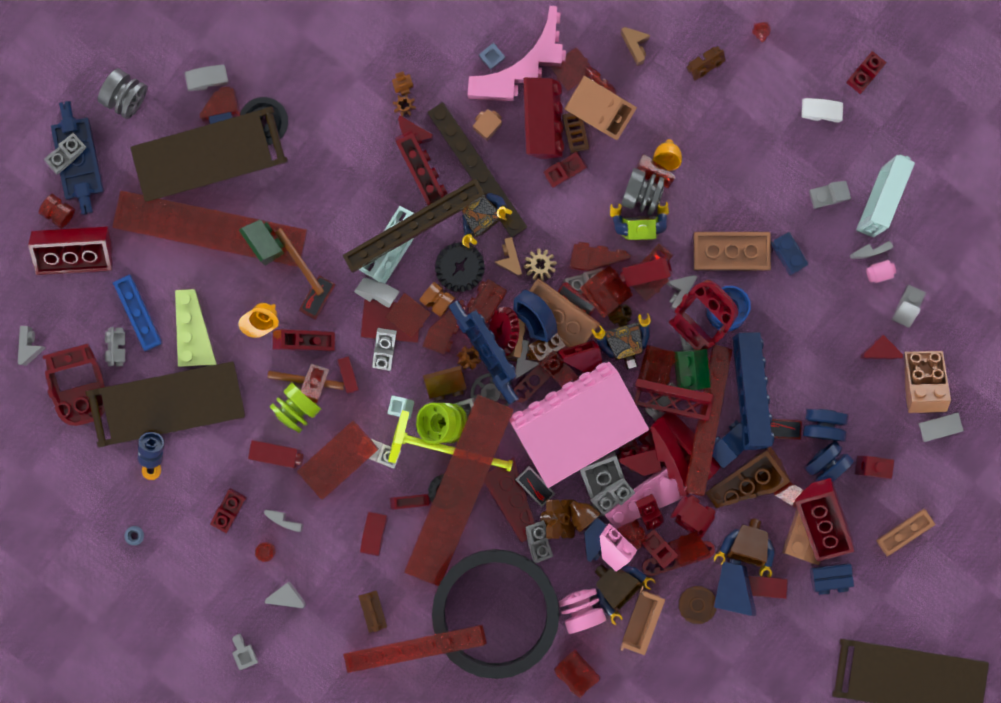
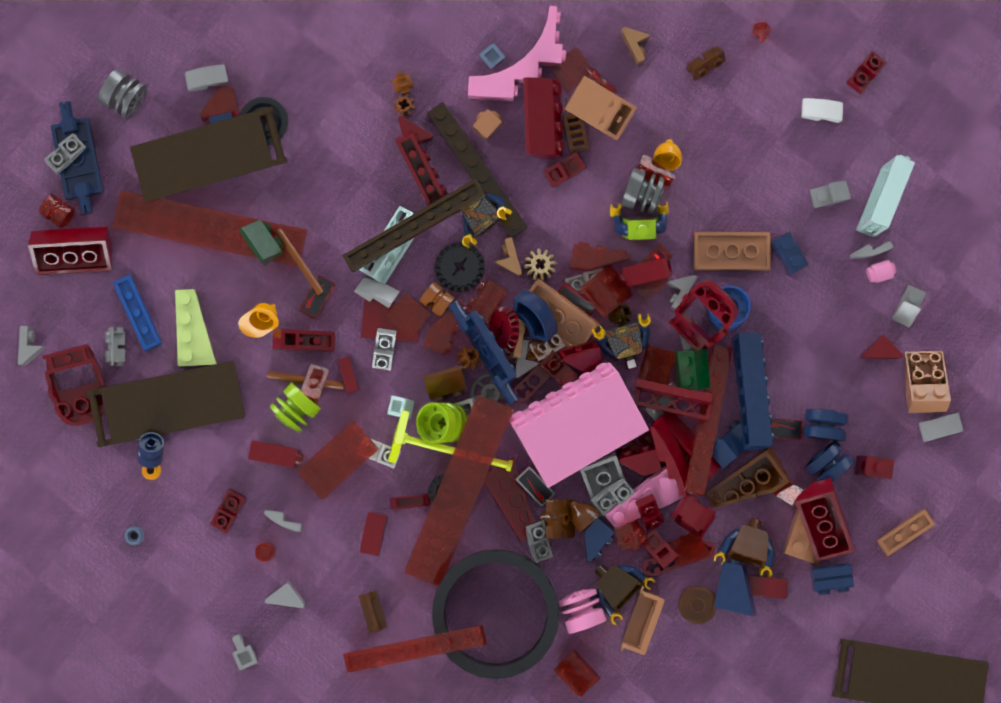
bright pink slope [600,523,637,572] -> none

